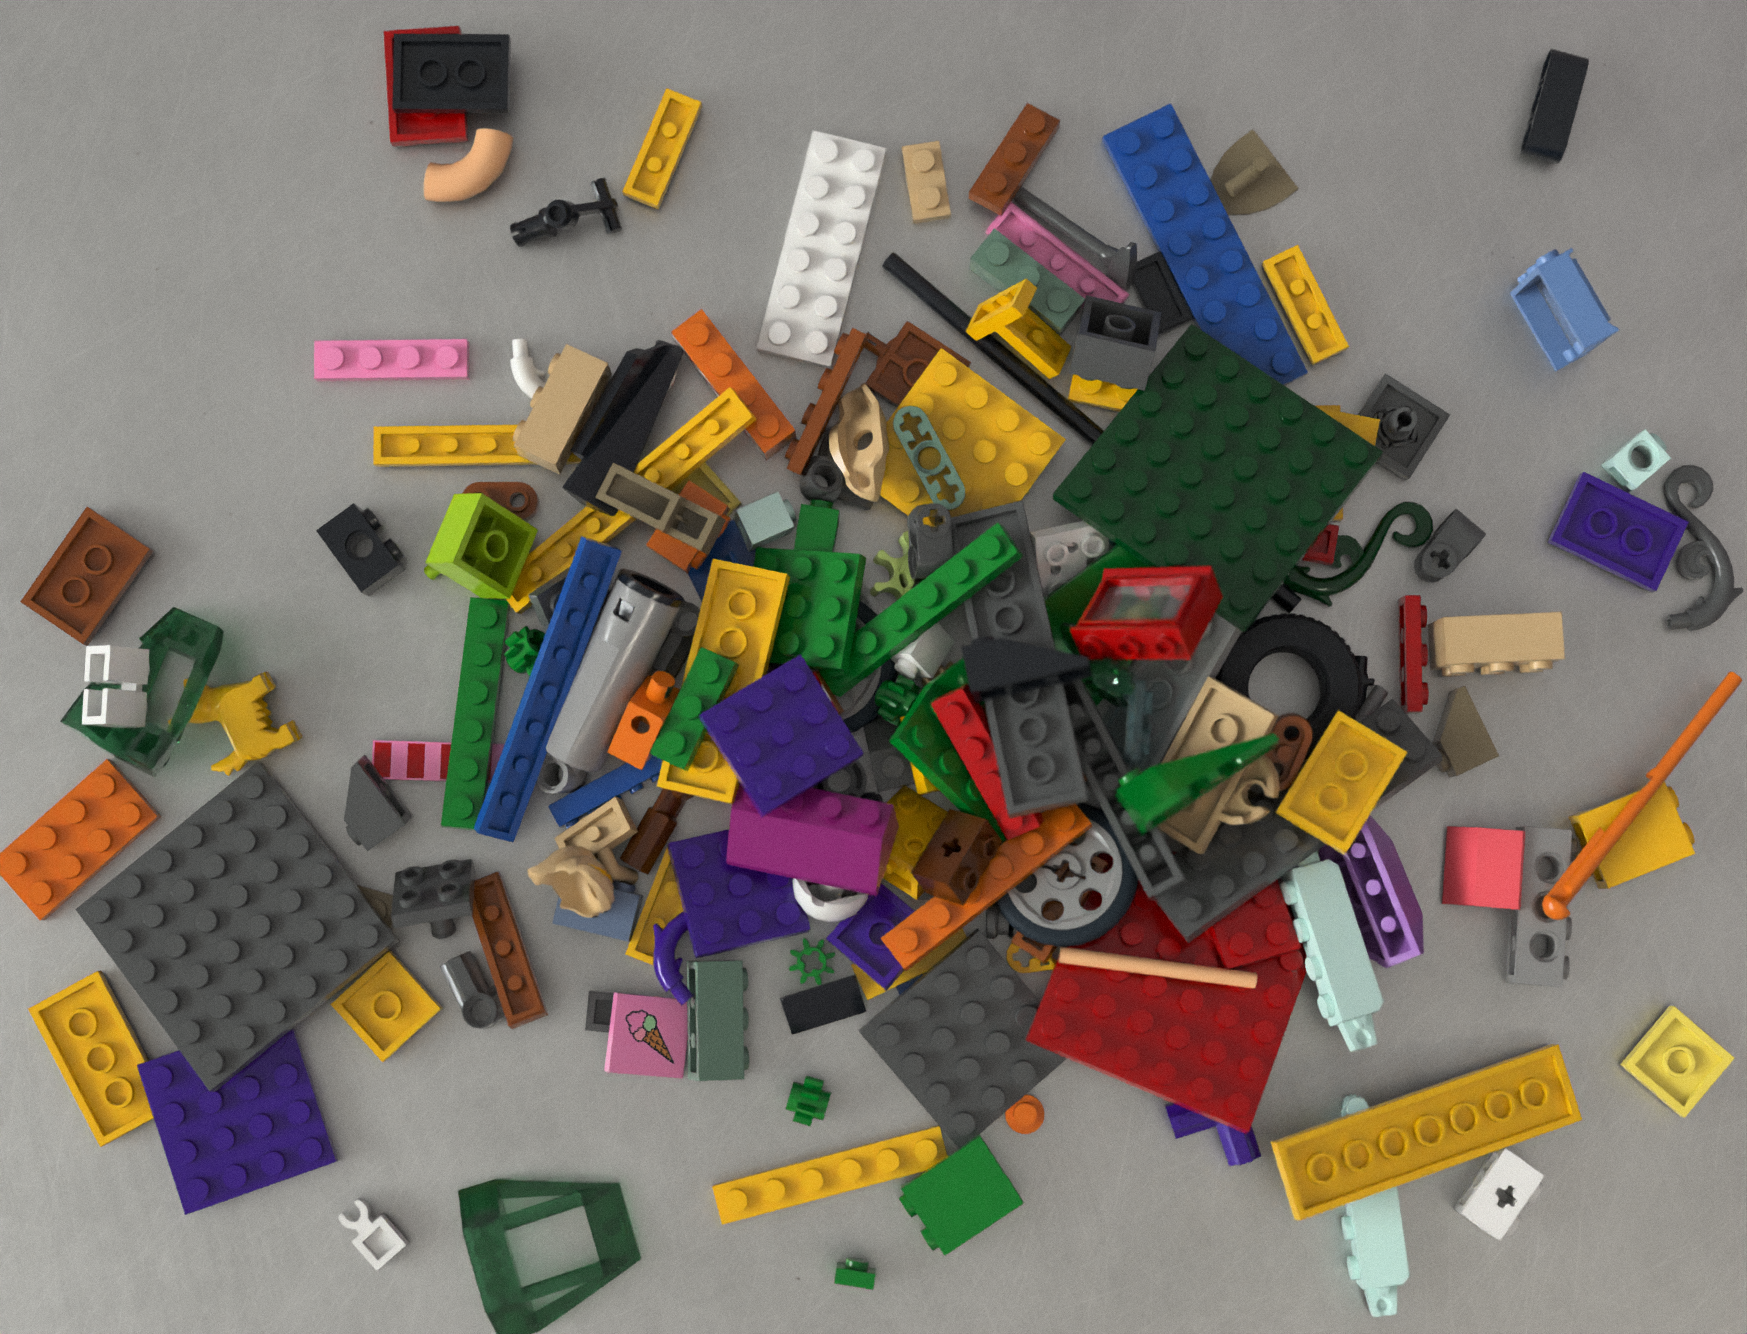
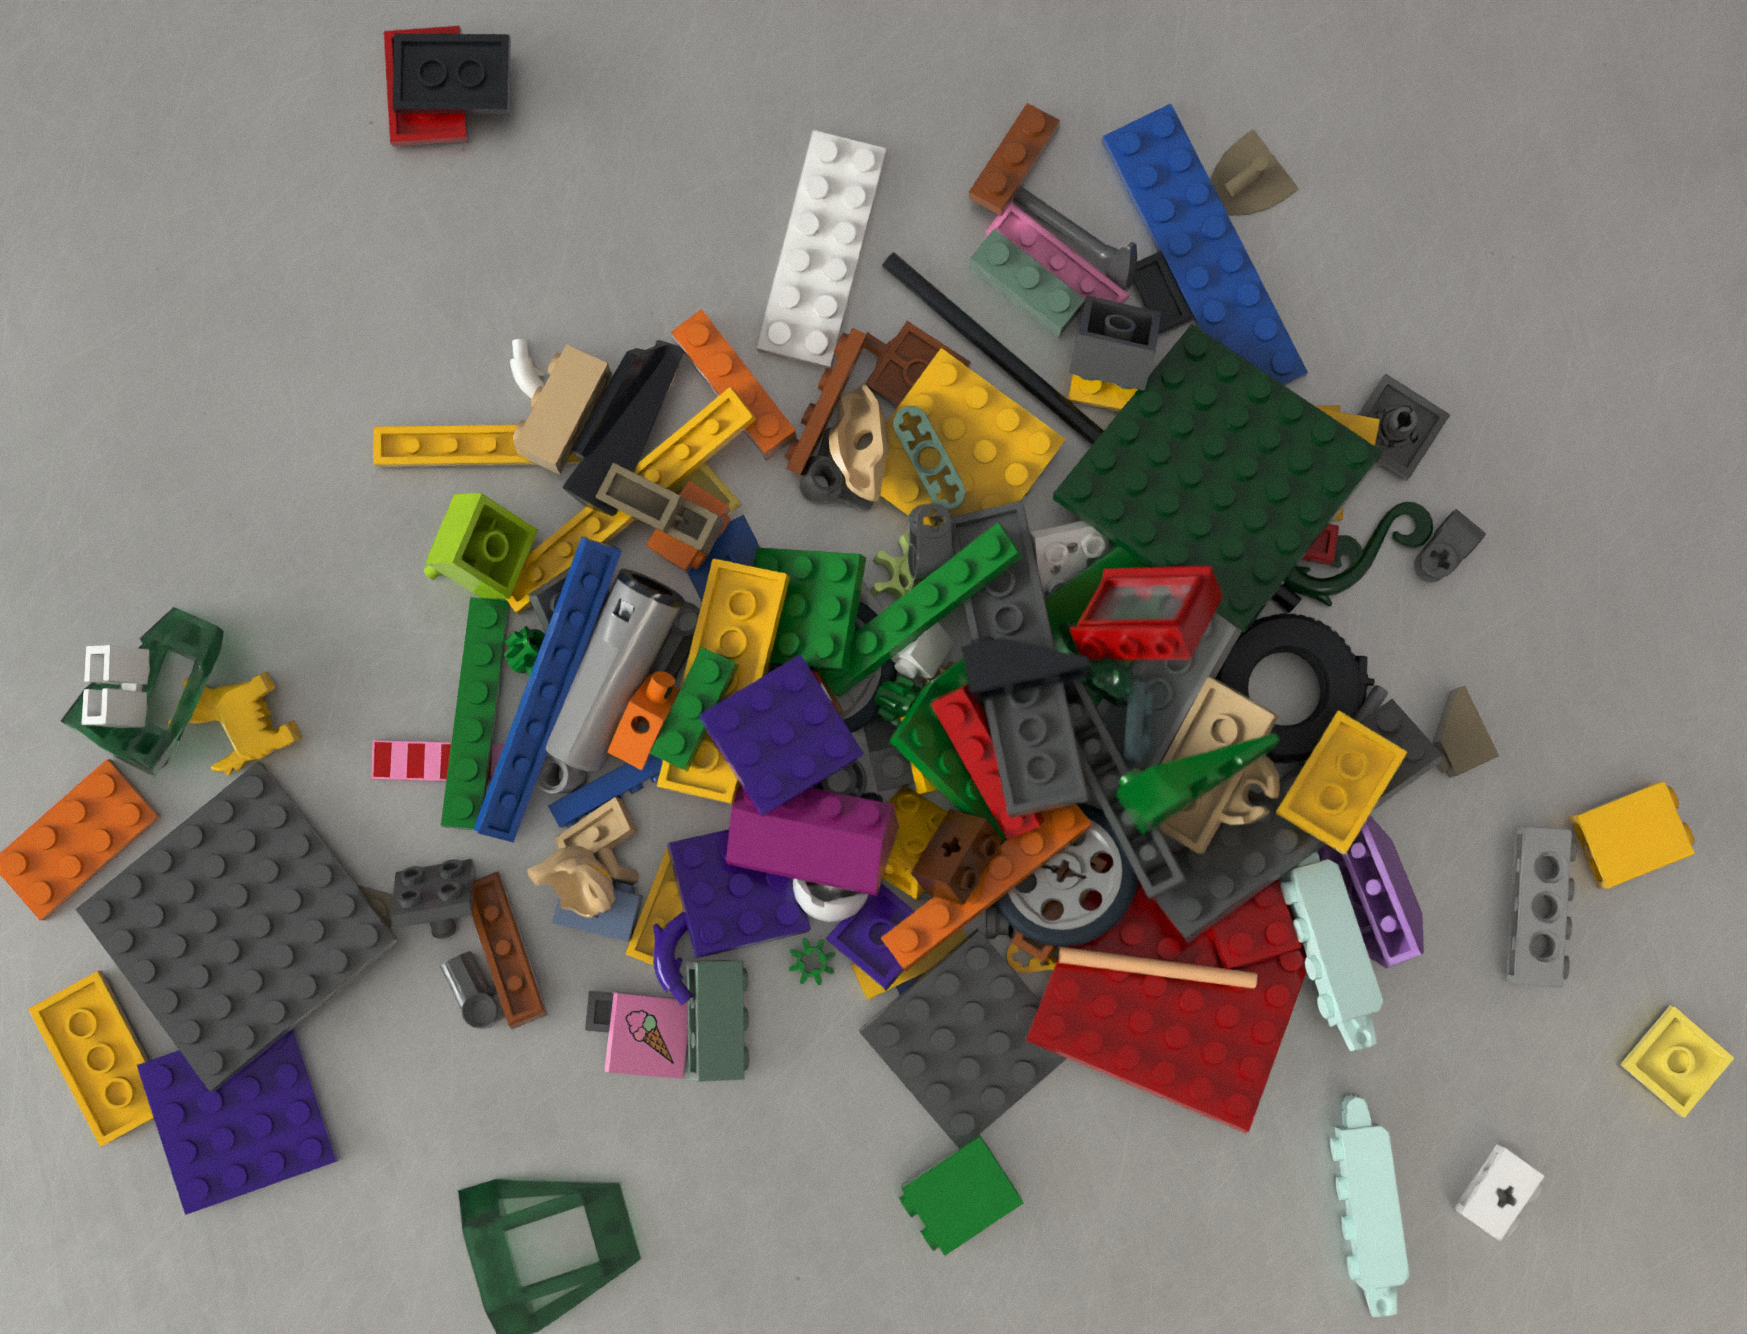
dark orange plate [20,507,153,646] -> none
bright pink plate [314,339,469,381] -> none
black brick [316,503,406,597] -> none
yellow plate [330,951,443,1062] -> none
white plate [338,1198,409,1271] -> none
dark grey slope [344,755,412,851] -> none
light nougat cylinder [424,128,513,202] -> none
dark orange plate [462,482,539,521] -> none
black pin [510,178,622,247] -> none
reddish brown piece [619,789,694,875] -> none
yellow plate [622,88,702,210] -> none
yellow plate [712,1125,947,1225] -> none
light aqua brick [733,492,796,552] -> none
black slope [780,974,867,1035] -> none
green gear [785,1075,831,1127] -> none
green brick [794,500,840,552] -> none
green plate [834,1258,876,1290] -> none
tan plate [902,141,951,224] -> none
yellow bracket [965,278,1072,379] -> none
orange plate [1005,1094,1044,1134] -> none
dark purple piece [1165,1103,1262,1166] -> none
yellow plate [1261,245,1349,366] -> none
dark orange plate [1265,713,1313,791] -> none
yellow plate [1271,1044,1582,1220] -> none
red plate [1398,595,1429,714] -> none
tan brick [1428,612,1565,677] -> none
coral slope [1442,826,1525,910] -> none
medium blue window [1510,248,1619,372] -> none
black beam [1521,49,1589,164] -> none
orange bar [1542,671,1742,920] -> none
dark purple plate [1548,472,1689,593] -> none
light aqua brick [1601,429,1671,493] -> none
dark grey plant [1665,465,1743,631] -> none

